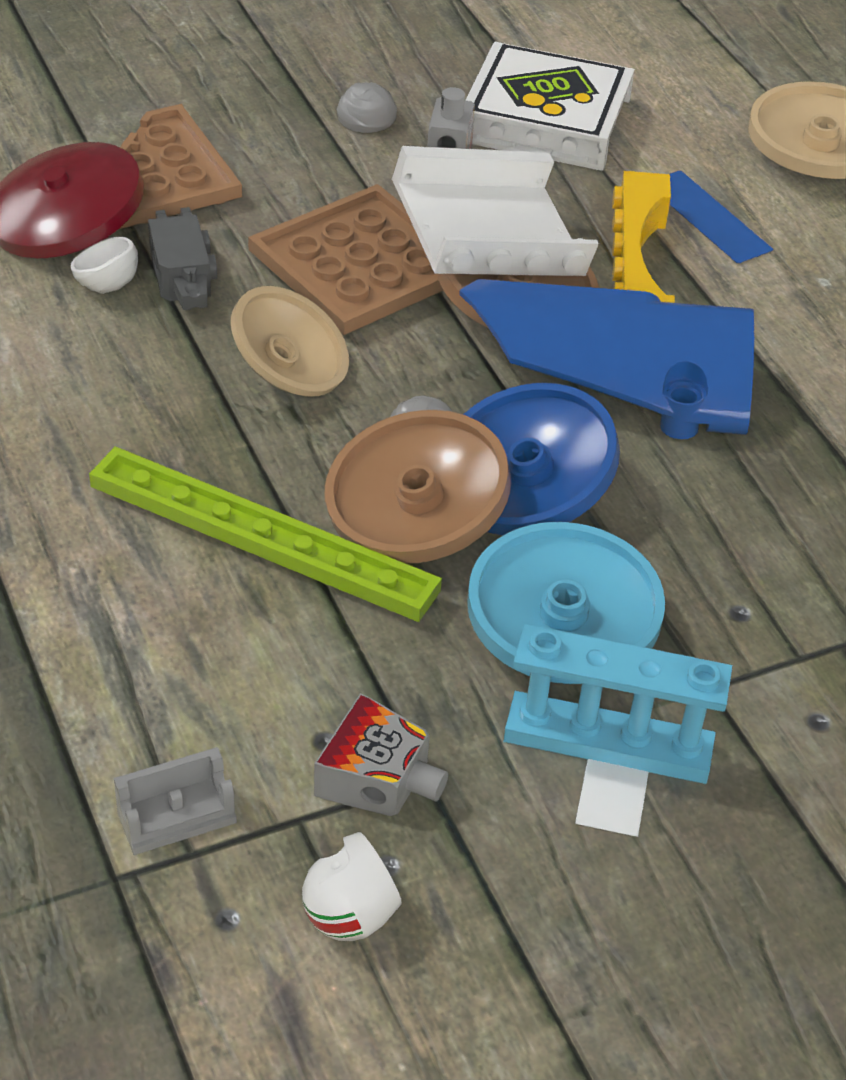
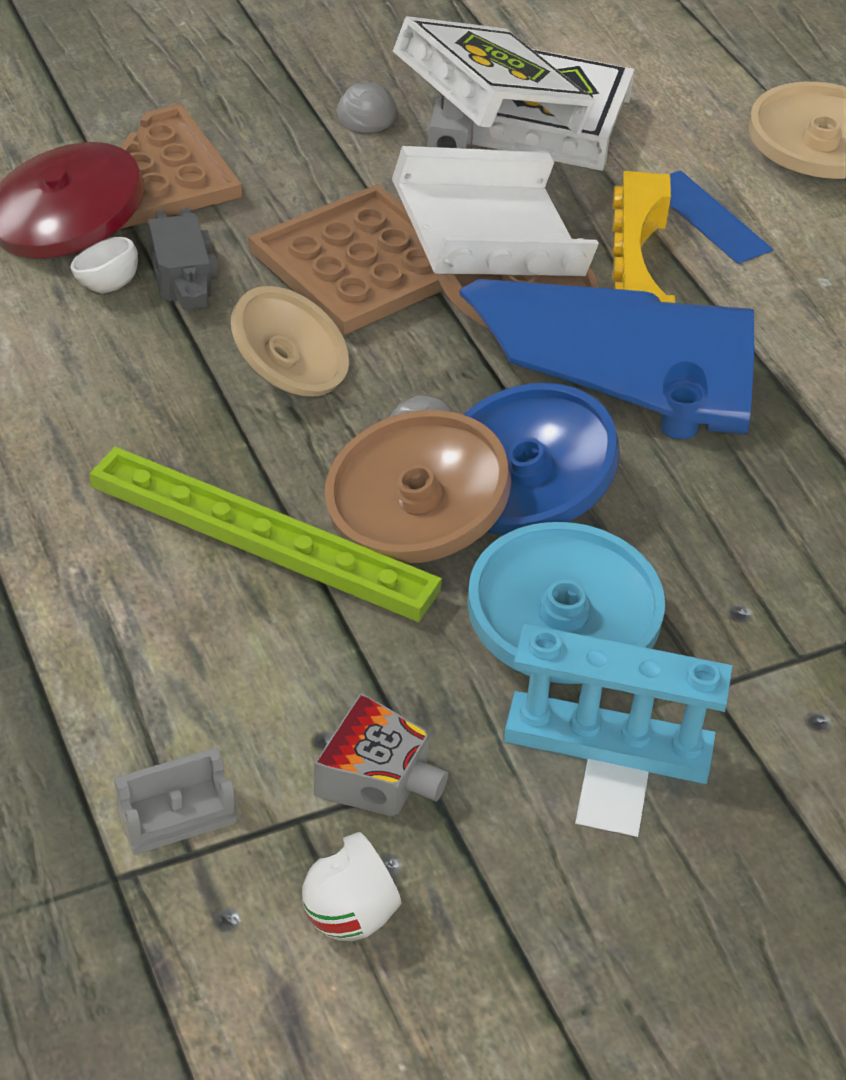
none -> panel [393,16,595,134]

